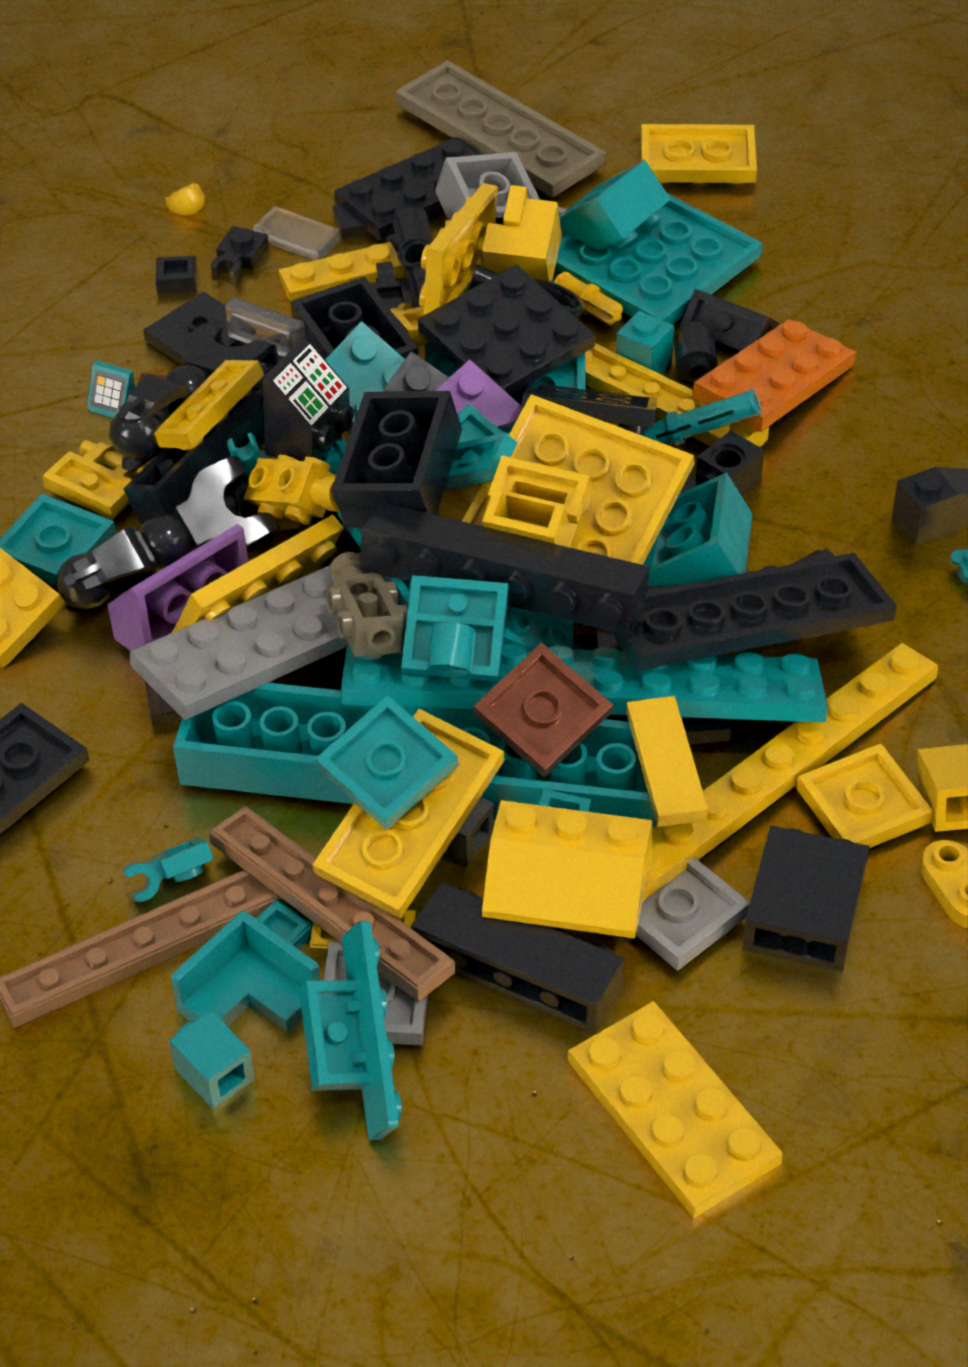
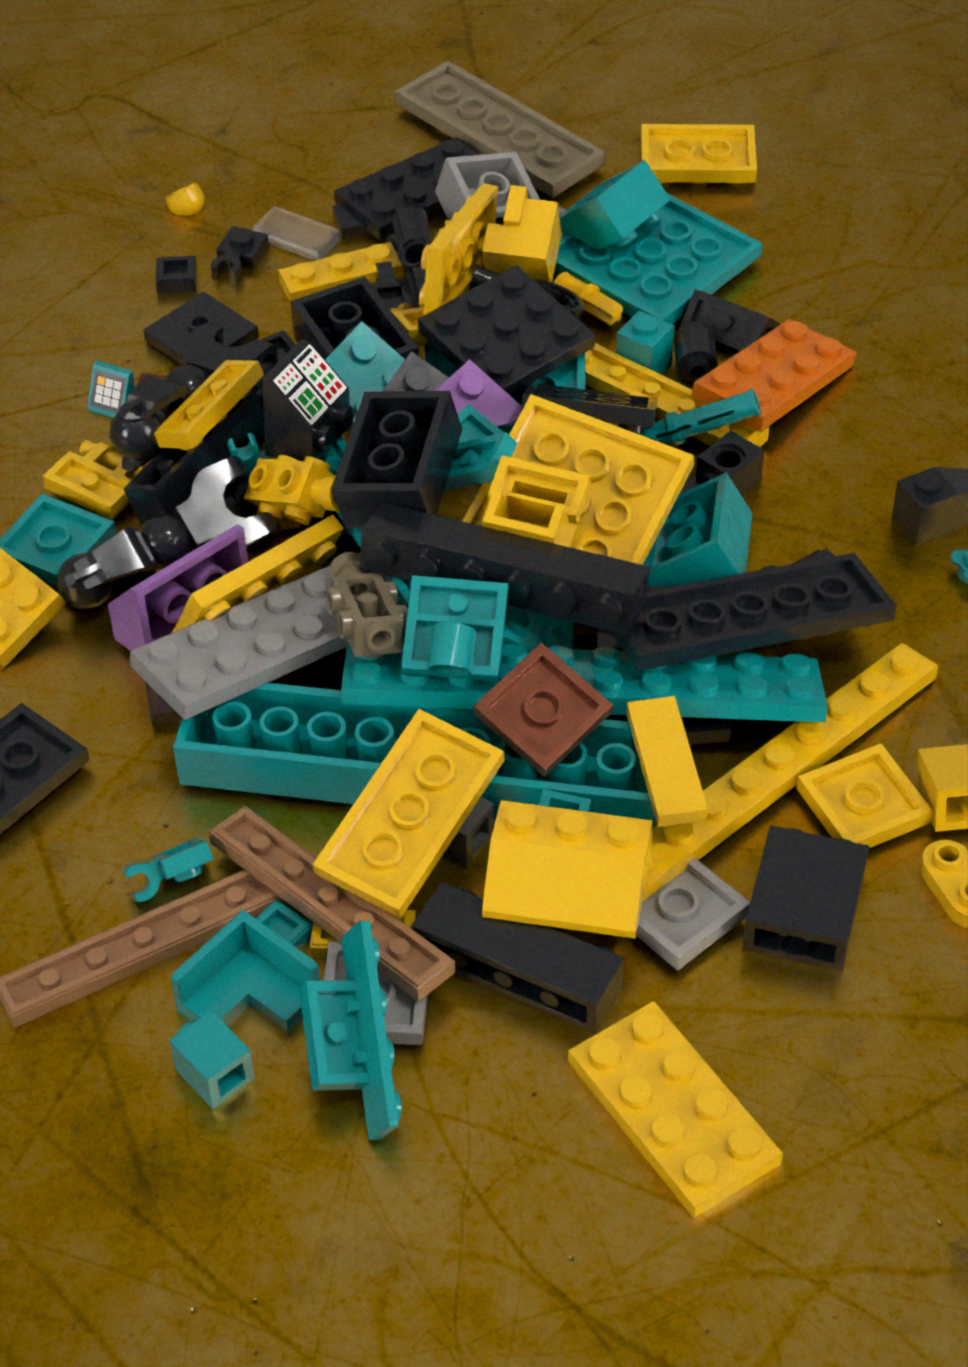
clear tile [225,297,305,356] -> none
teal plate [315,695,459,830] -> none

